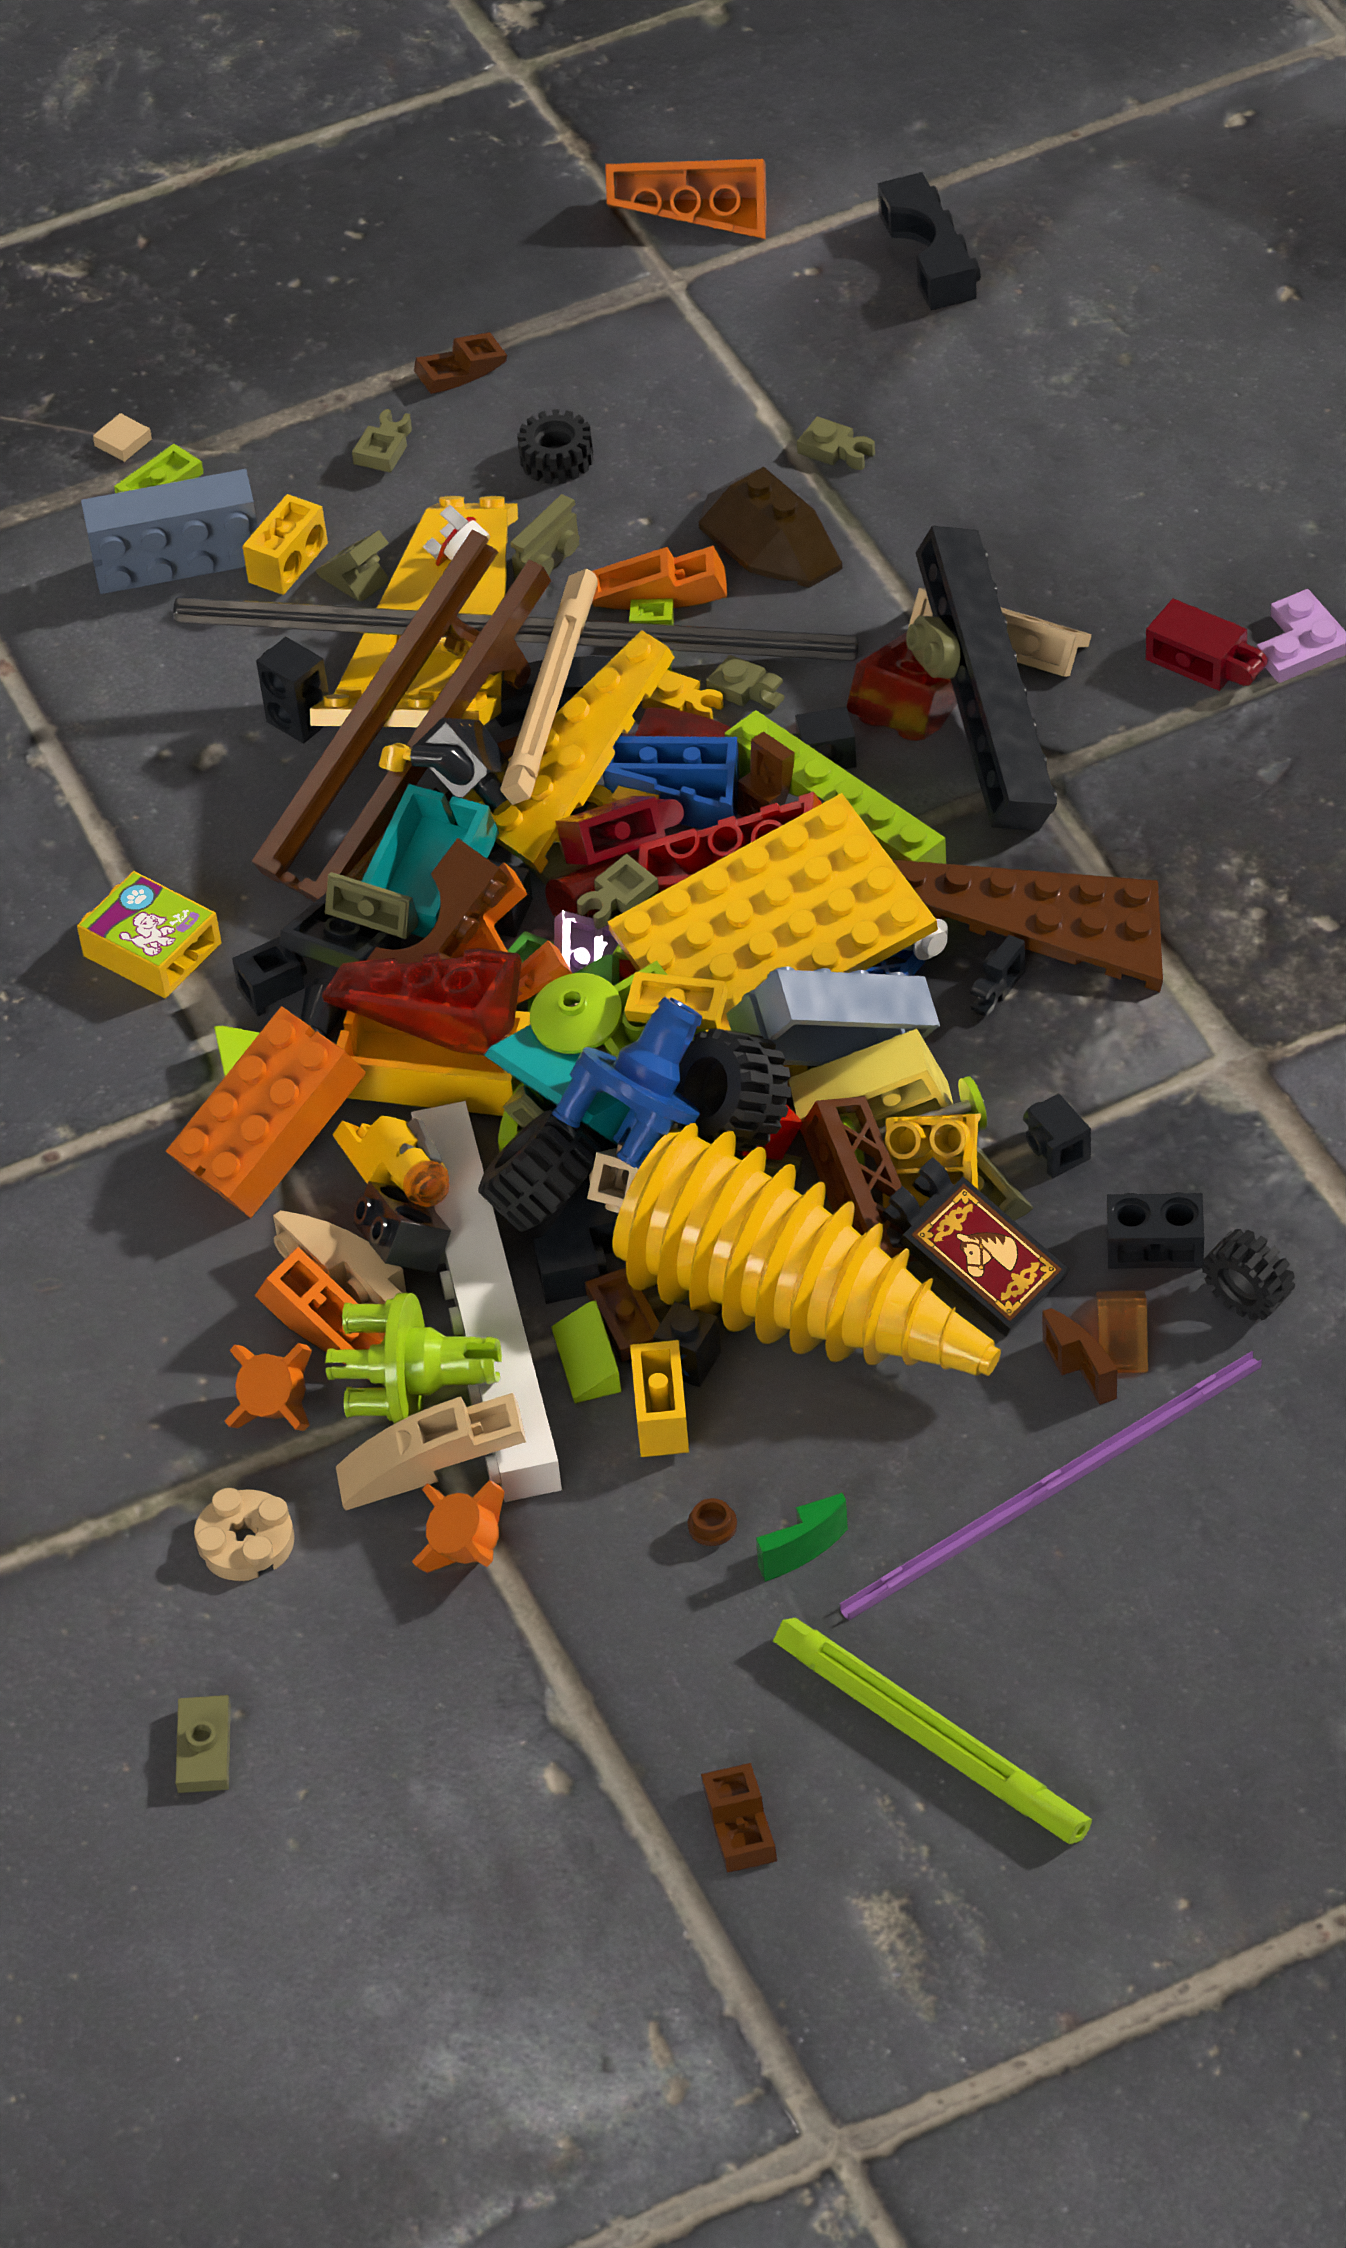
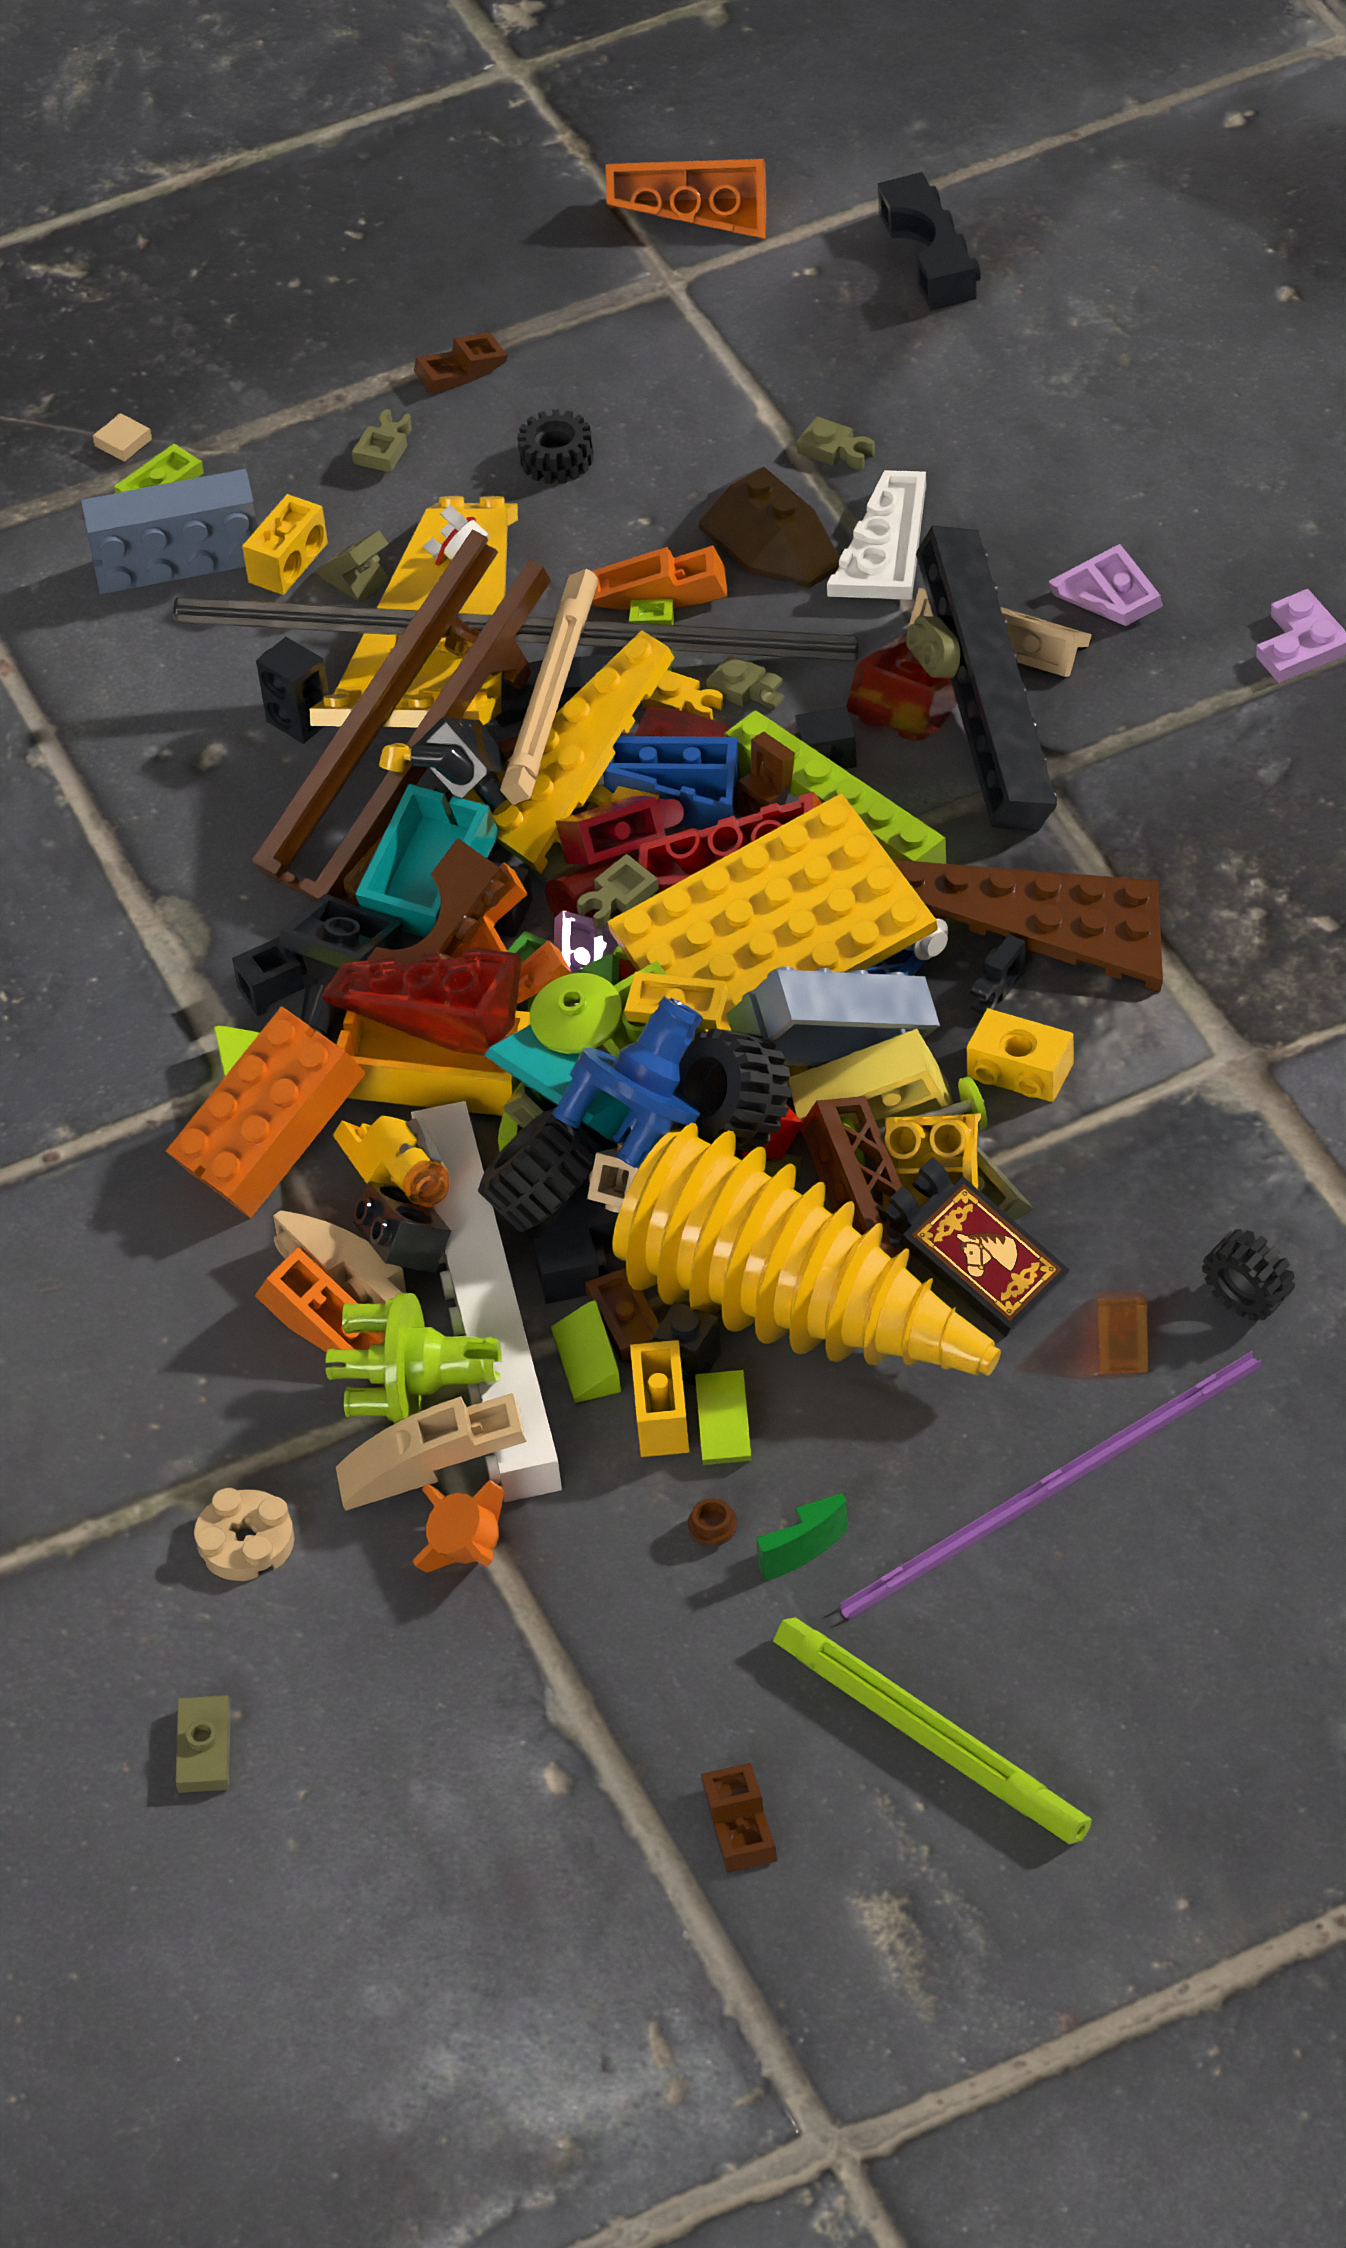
brick [77,871,222,999] -> none
orange piece [224,1343,312,1431] -> none
olive slope [325,872,419,939] -> none
olive plate [510,494,579,580] -> none
black brick [1023,1093,1091,1179] -> none
reddish brown slope [1042,1308,1117,1405] -> none
black brick [1107,1192,1204,1269] -> none
dark red brick [1146,598,1268,691] -> none
none -> lime slope [695,1370,752,1465]
none -> white wing [827,470,926,600]
none -> yellow brick [966,1008,1074,1103]
none -> lavender wing [1049,544,1163,626]

